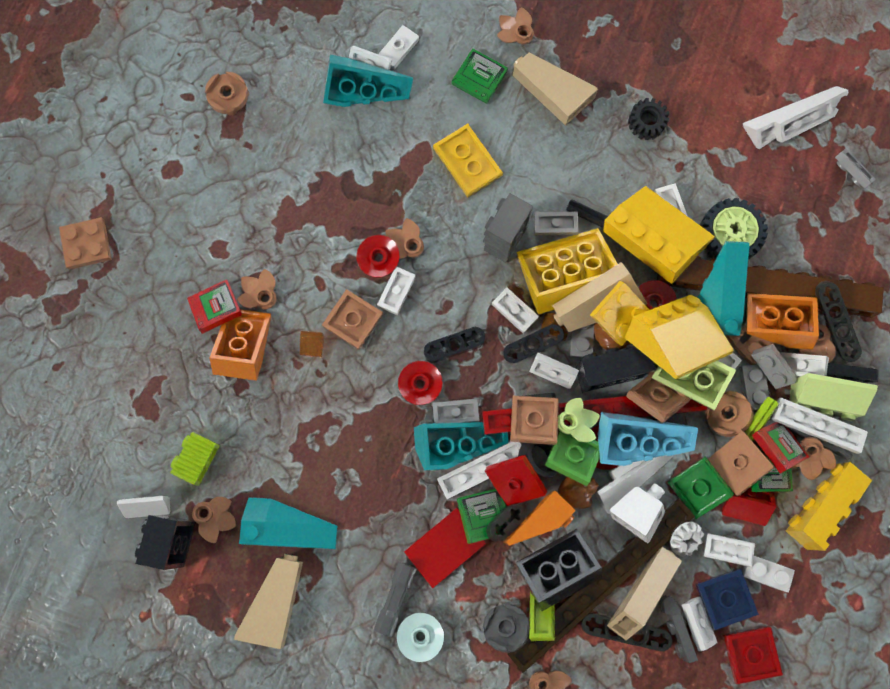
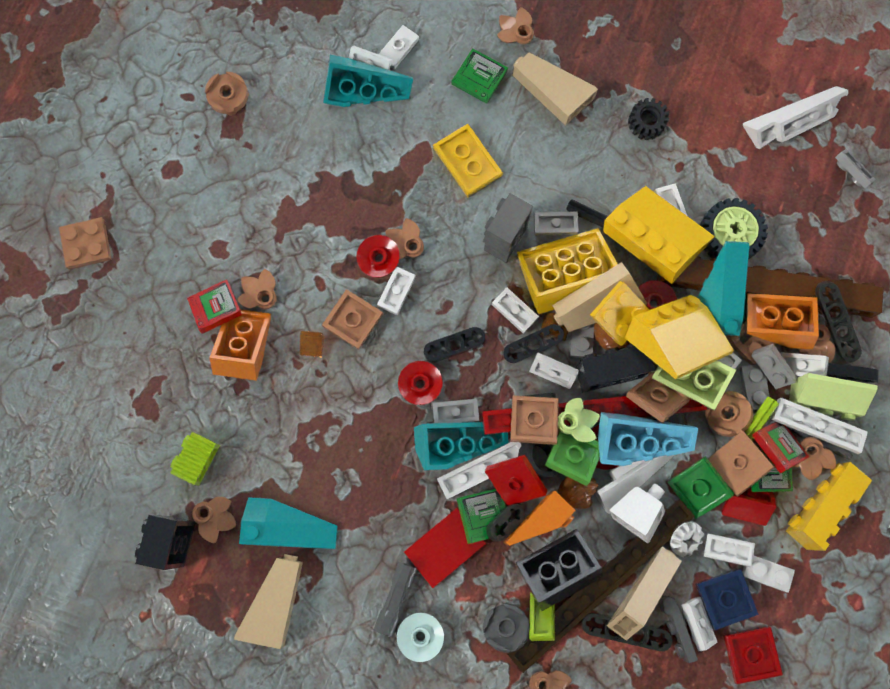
white slope [117,496,170,518] -> none

